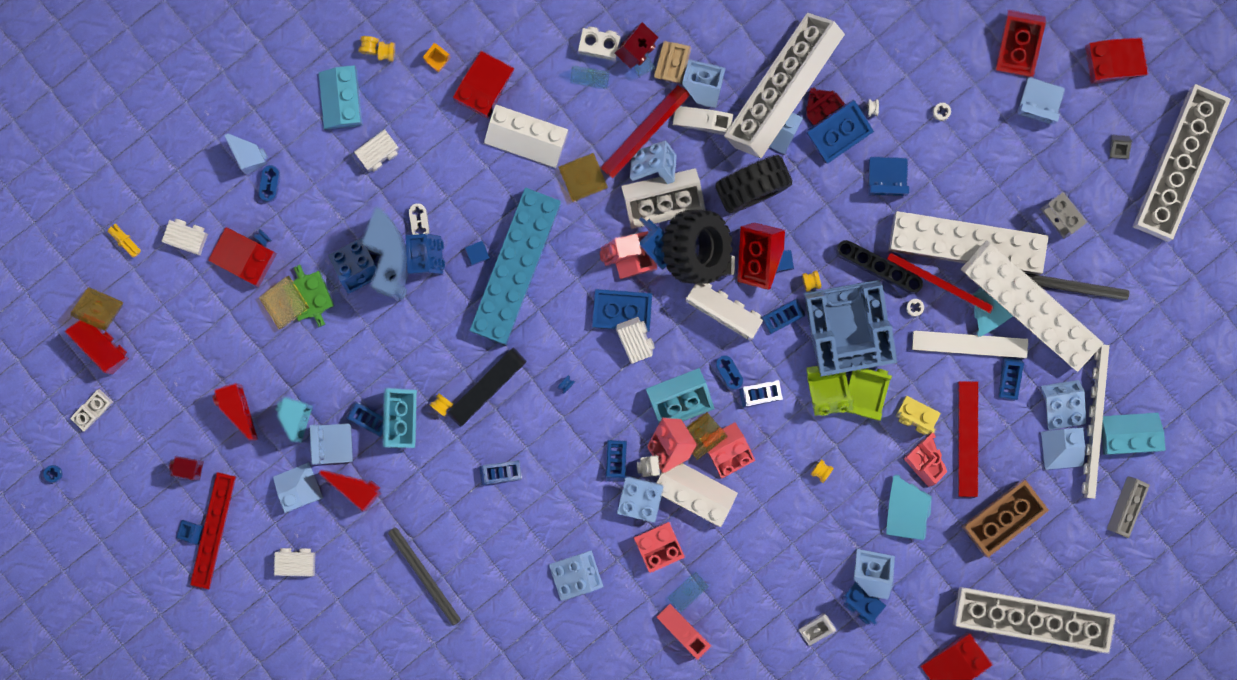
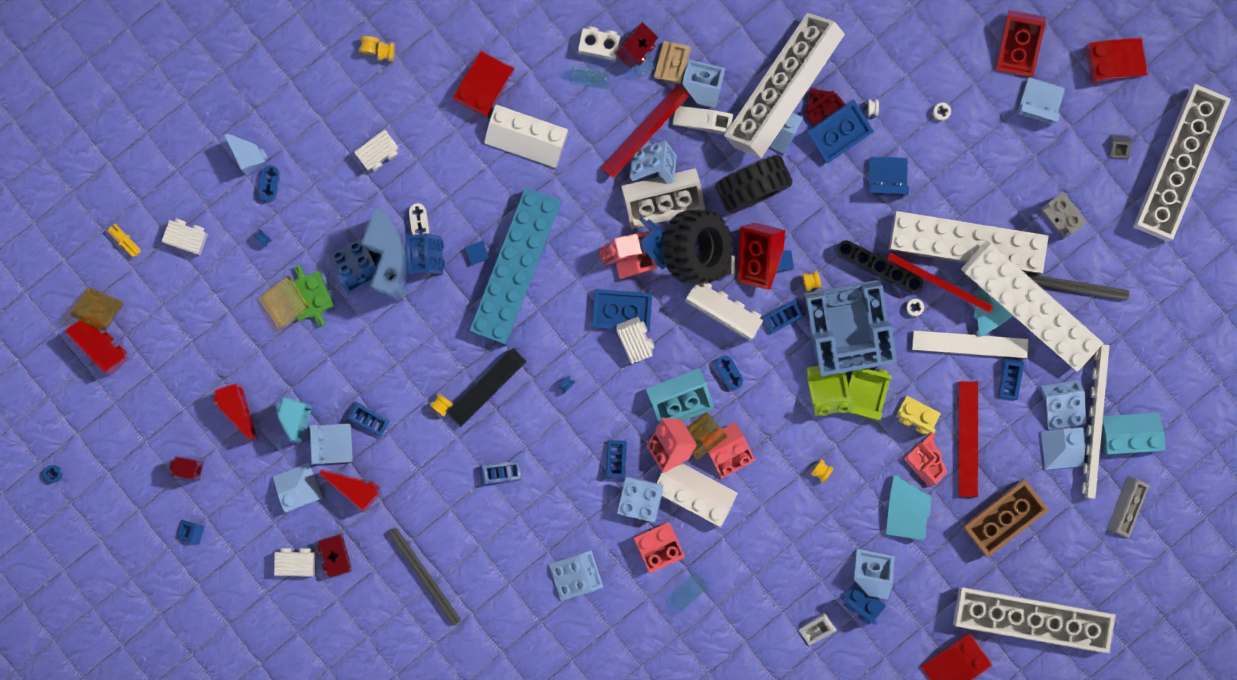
white slope [70,389,113,432] -> none
red tile [190,472,237,589] -> none
red slope [208,227,277,287] -> none
medium azure slope [319,65,362,129] -> none
medium azure slope [383,388,417,448] -> none
light orange panel [423,42,451,72] -> none
clear yellow tile [558,153,608,202] -> none
white slope [637,456,660,477] -> none
coral slope [657,604,711,660] -> none
slope [739,380,783,407] -> none
none -> dark red brick [317,534,353,578]

